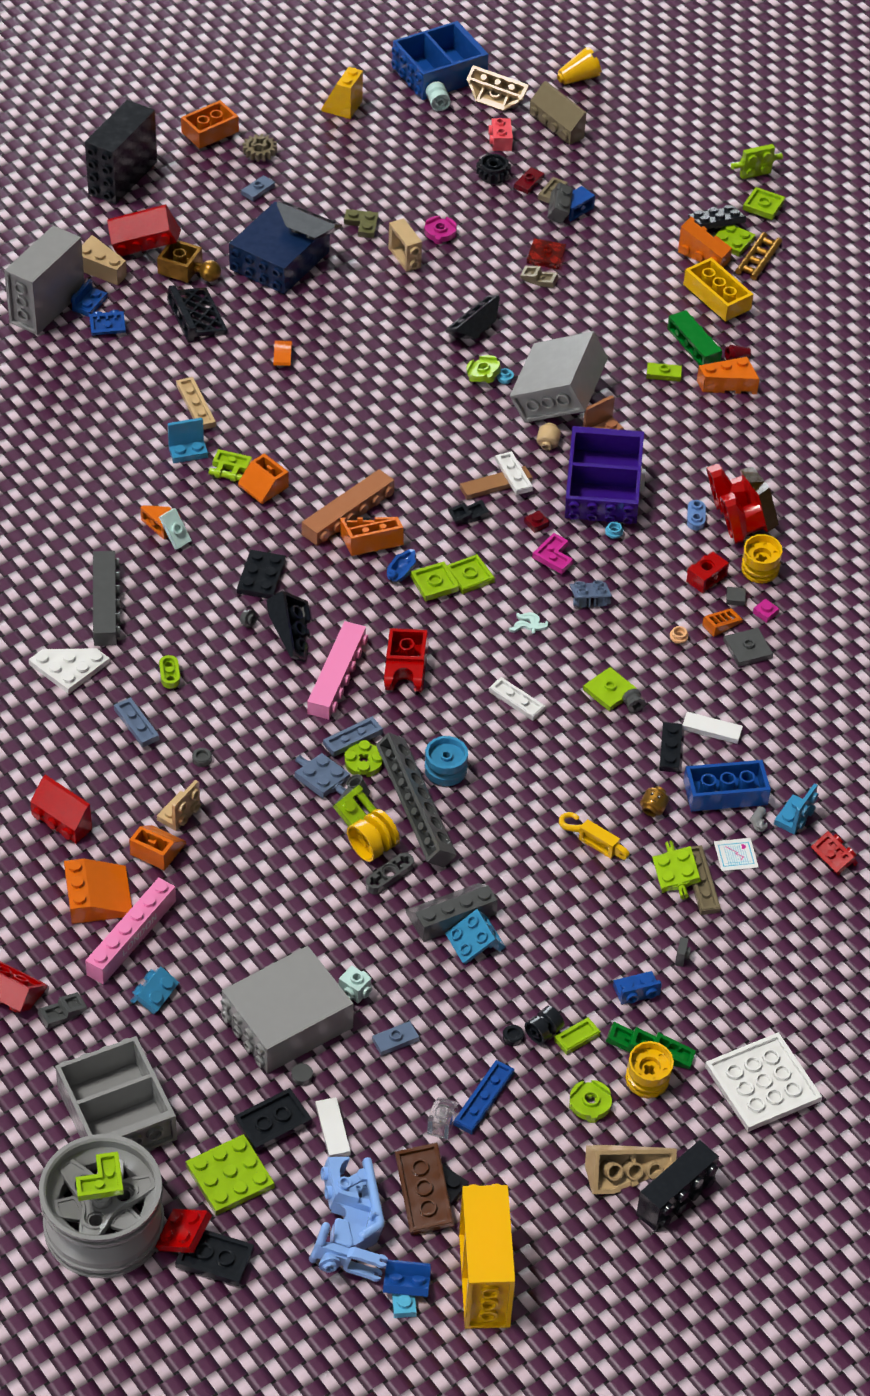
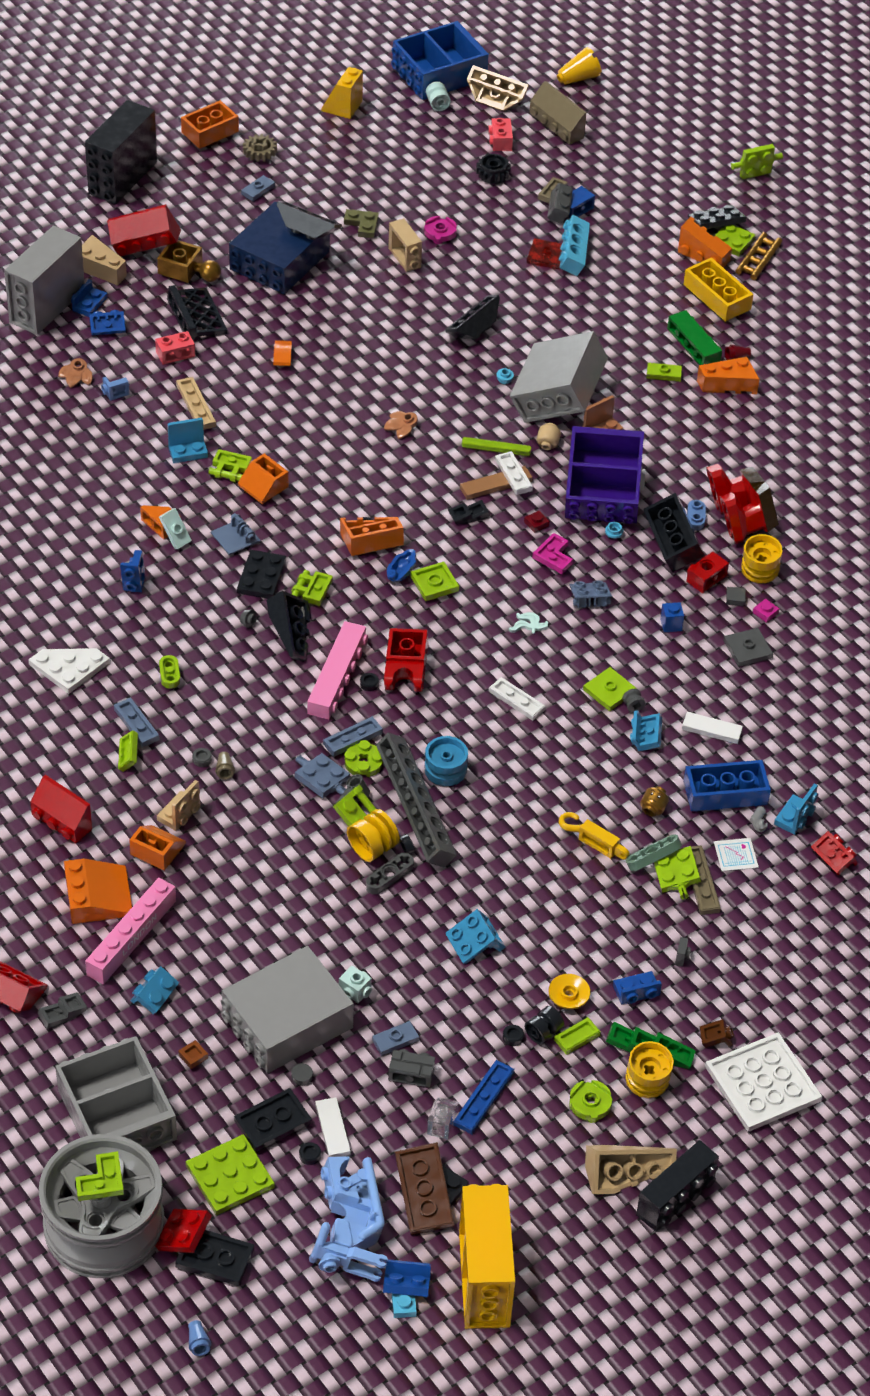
dark grey brick [93,551,120,646] -> none
nougat brick [302,469,394,546] -> none
dark grey slope [406,883,498,942] -> none
lime tile [447,554,495,594] -> none
lime plate [466,355,501,383] -> none
dark red plate [514,167,544,194] -> none
dark tan slope [520,266,559,288] -> none
black plate [659,722,682,773] -> none
light nougat plate [670,626,689,644] -> none
orange slope [702,608,743,637] -> none
lime plate [742,187,785,220] -> none
none -> nougat plate [58,358,93,388]
none -> medium blue bracket [101,377,130,401]
none -> lime plate [118,730,138,772]
none -> blue bracket [120,550,146,592]
none -> coral brick [155,331,195,365]
none -> dark orange plate [178,1040,208,1069]
none -> medium blue cone [188,1320,211,1356]
none -> sand blue hinge [210,513,261,555]
none -> dark tan cone [215,752,235,780]
none -> lime plate [291,570,333,606]
none -> black tile [299,1142,321,1165]
none -> black tile [360,673,379,691]
none -> nougat plate [384,411,418,439]
none -> dark grey brick [388,1049,435,1088]
none -> black tile [399,834,415,854]
none -> lime axle [462,437,531,456]
none -> yellow dish [548,974,590,1009]
none -> medium azure brick [559,215,590,276]
none -> sand green beam [626,834,682,871]
none -> dark azure bracket [630,710,662,751]
none -> black brick [643,493,705,572]
none -> blue brick [660,602,684,632]
none -> reddish brown bracket [699,1019,734,1048]

